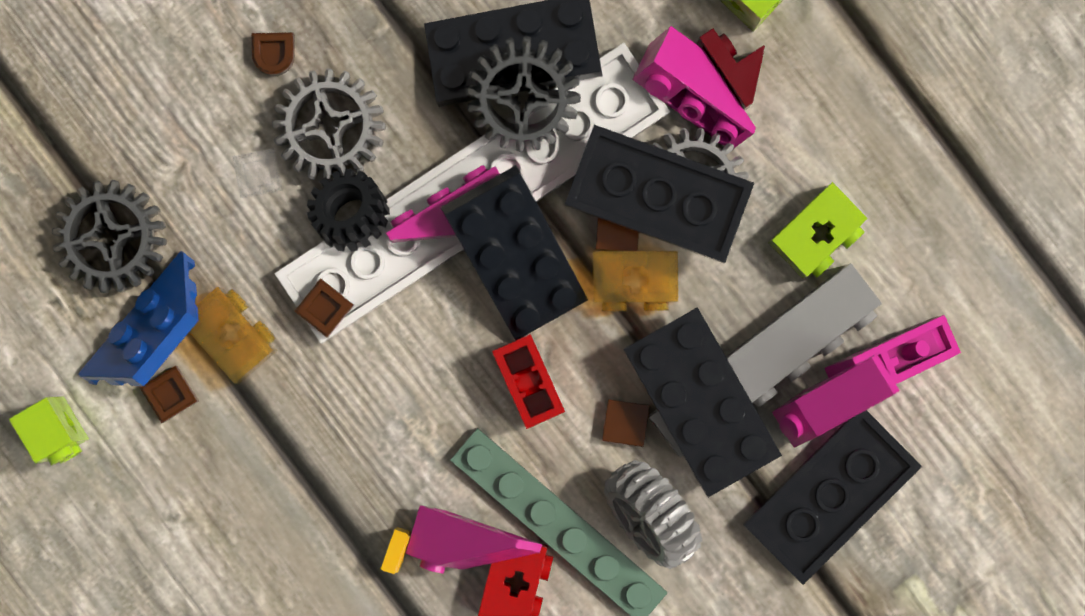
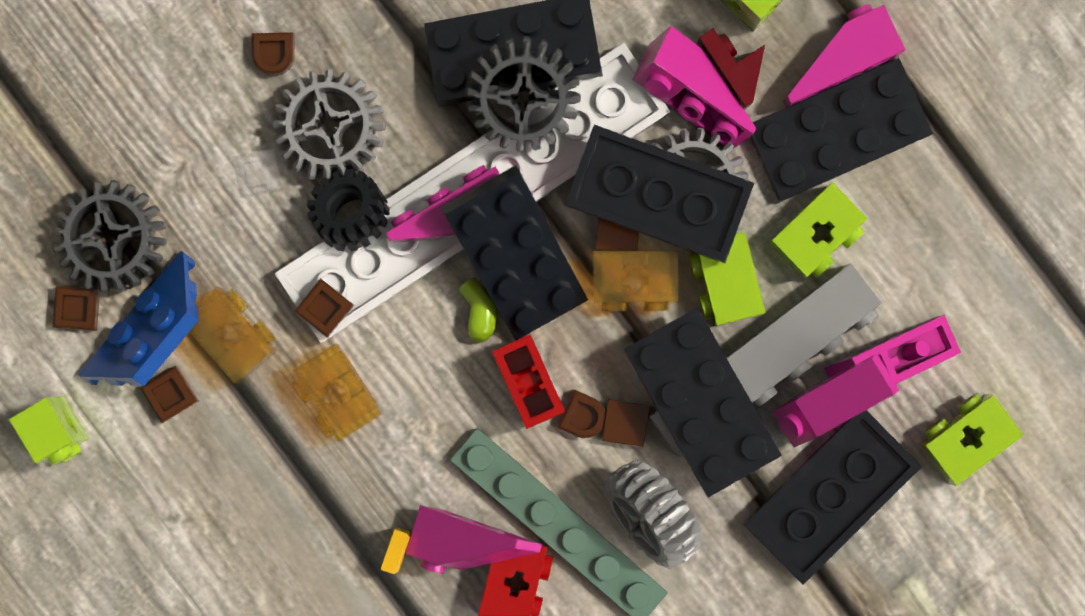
none -> reddish brown tile [52,286,100,331]
none -> clear yellow brick [292,343,383,442]
none -> lime arm [459,278,498,342]
none -> reddish brown tile [557,390,606,438]
none -> lime brick [688,232,766,326]
none -> black plate [750,58,933,203]
none -> dark pink slope [783,3,905,108]
none -> lime brick [919,393,1024,486]

